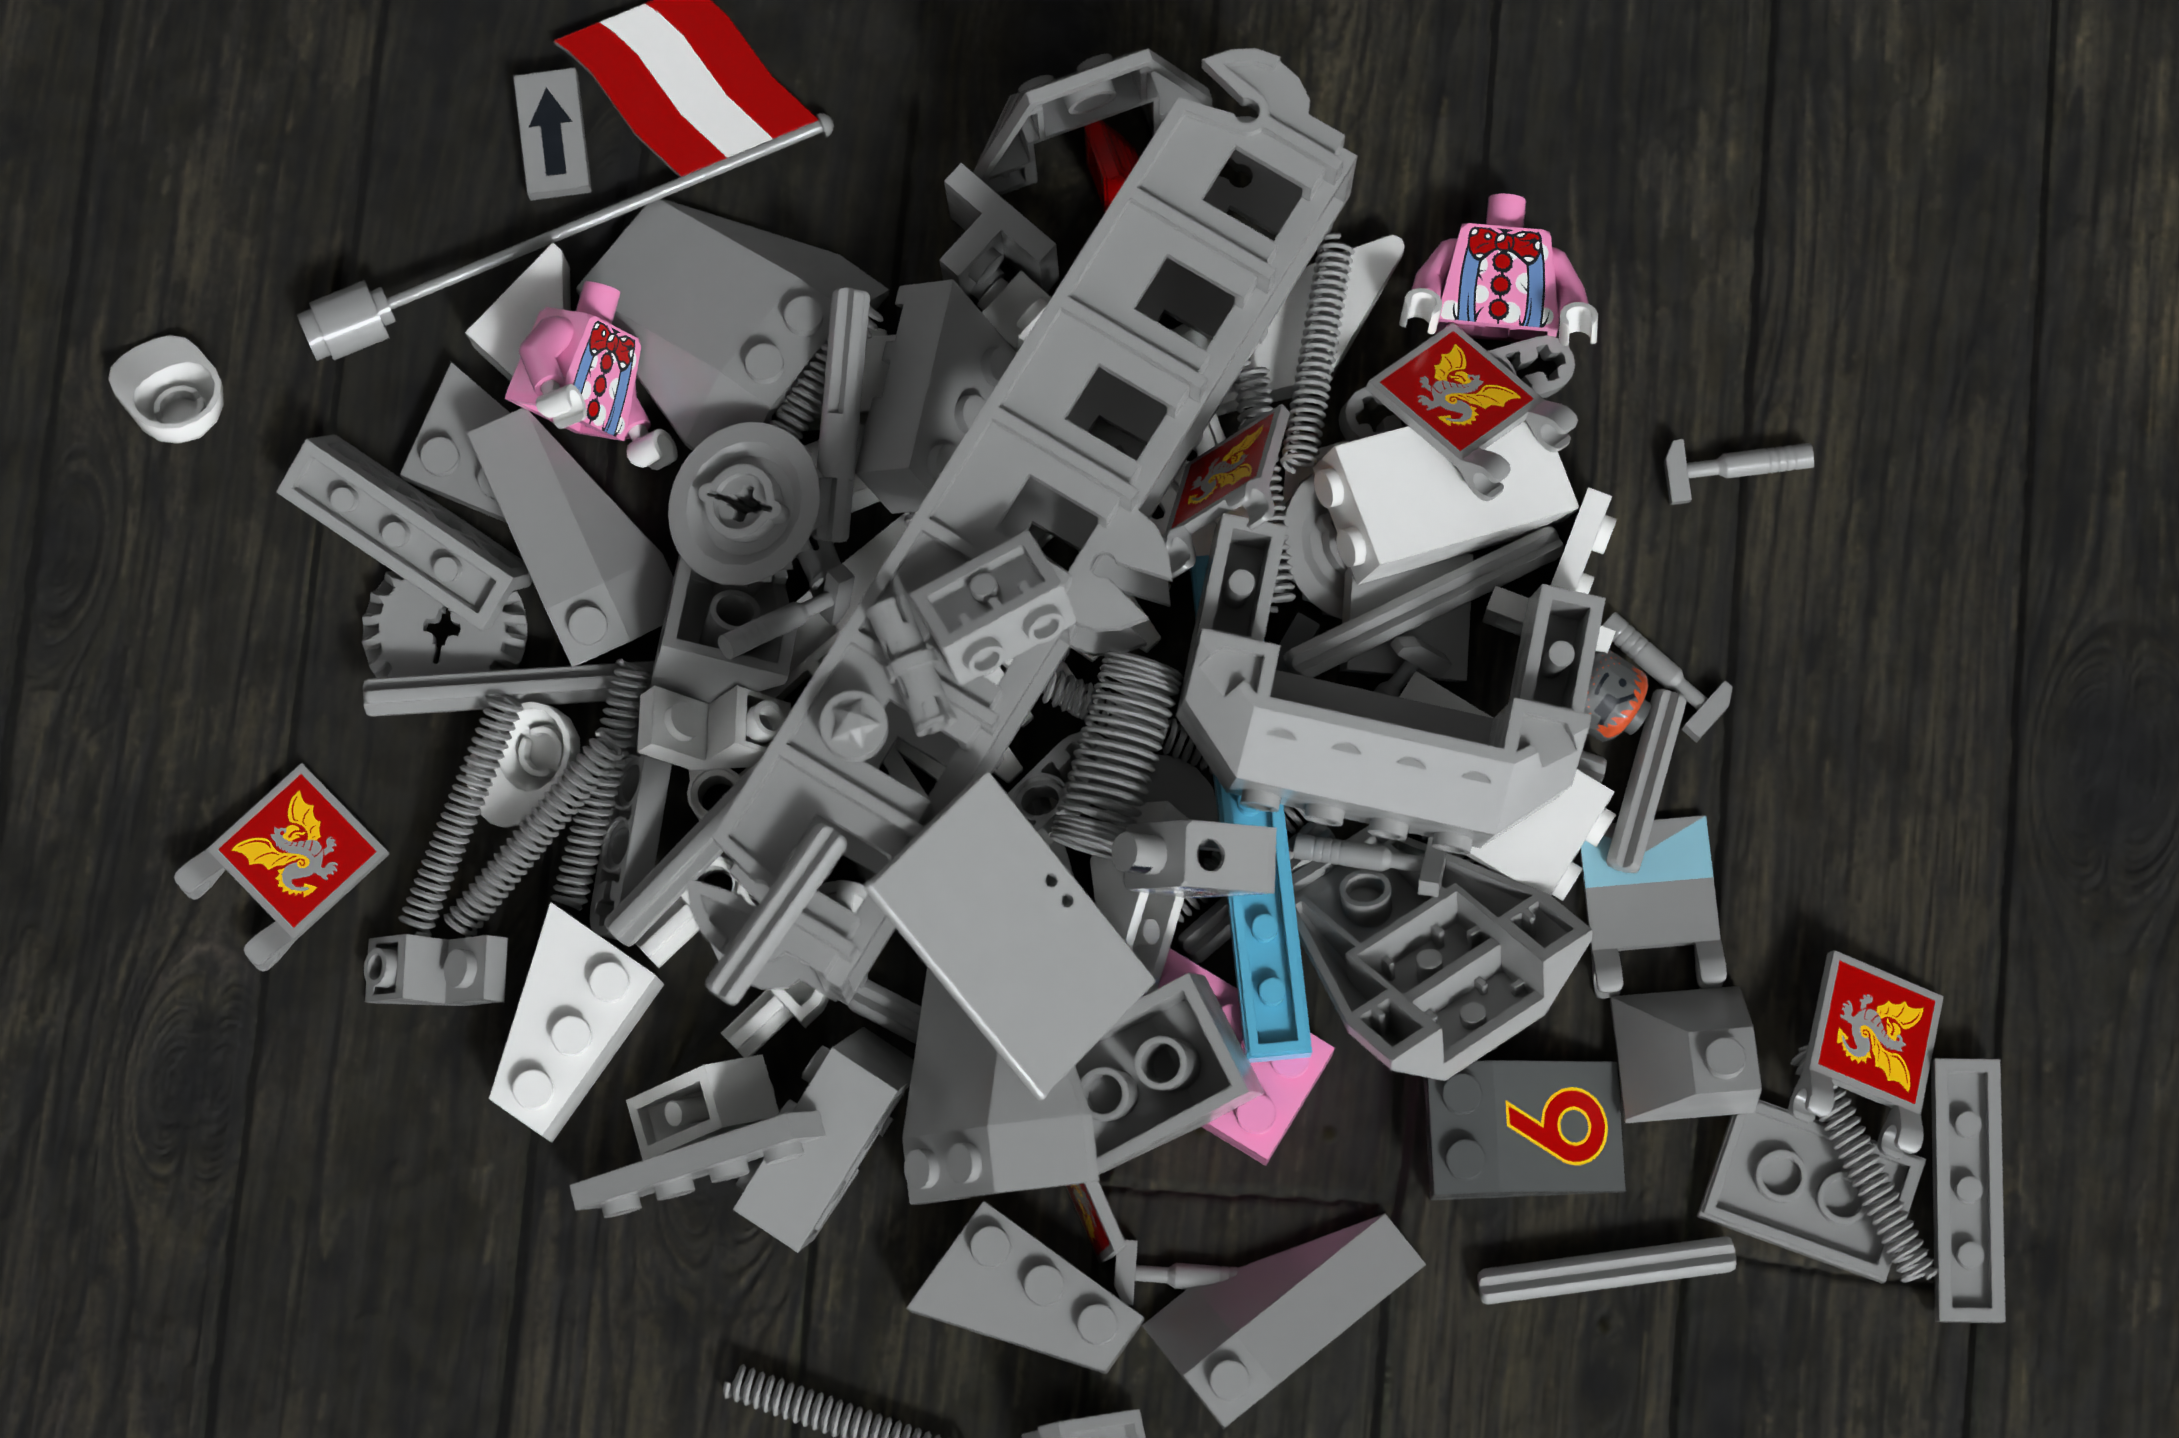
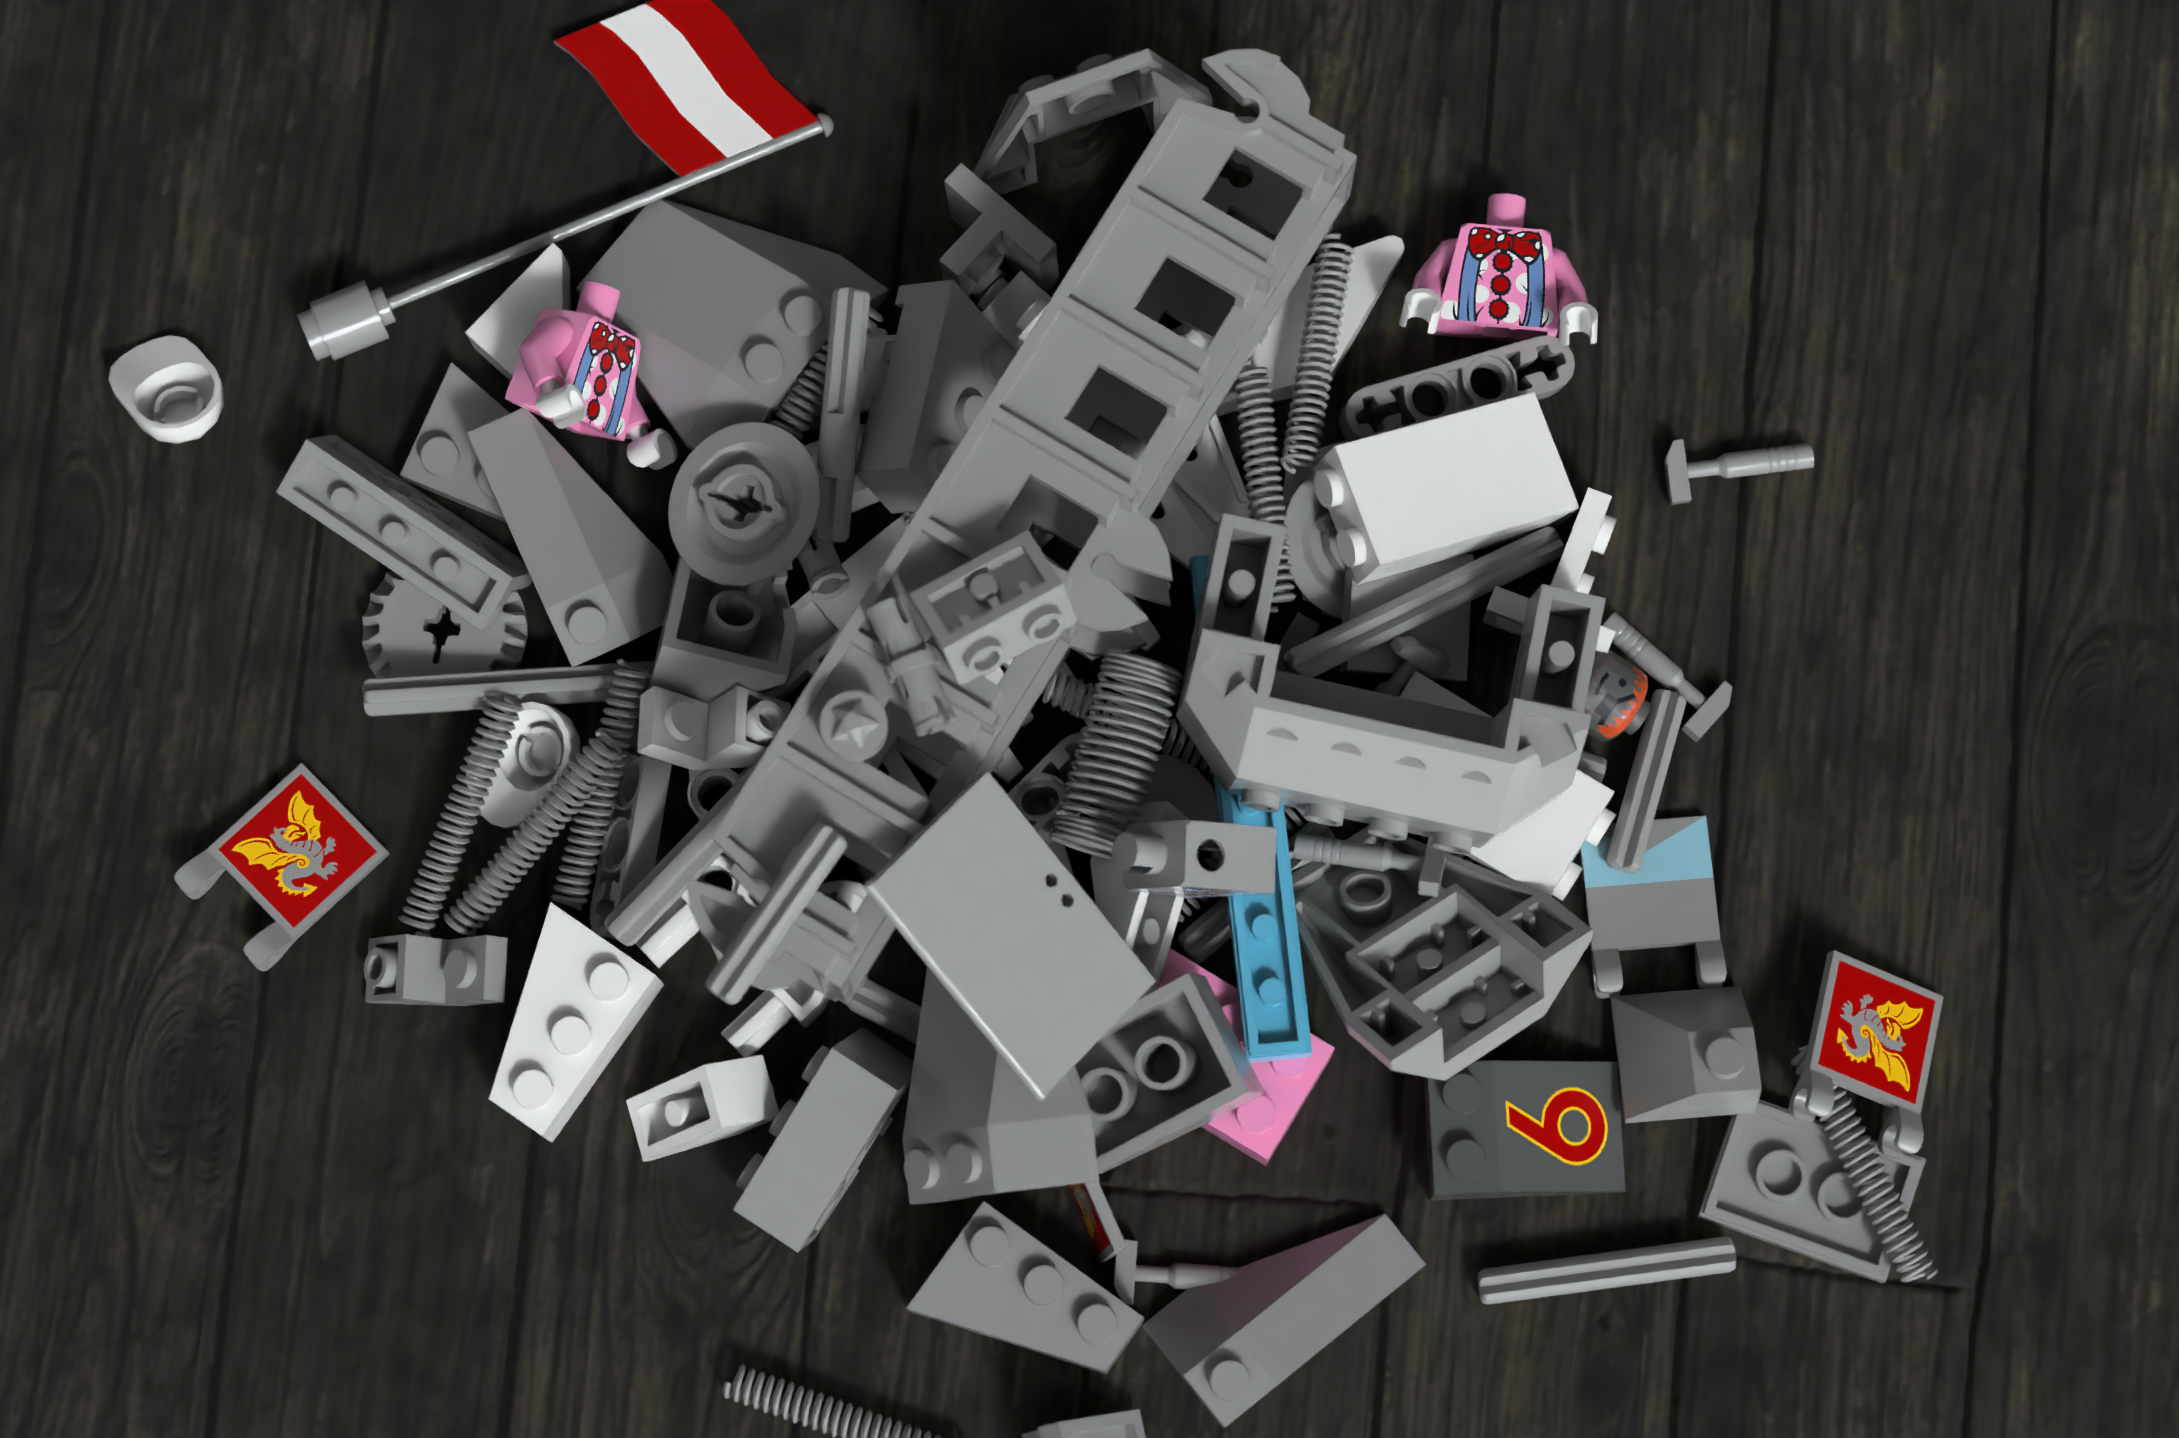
light grey tile [514,68,592,201] -> none
light grey plate [569,1111,826,1218] -> none
light grey piece [718,564,855,659] -> none
red slope [1084,120,1139,212] -> none
light grey flag [1161,404,1290,578] -> none
flag [1366,323,1578,501] -> none
light grey plate [1931,1059,2006,1323] -> none

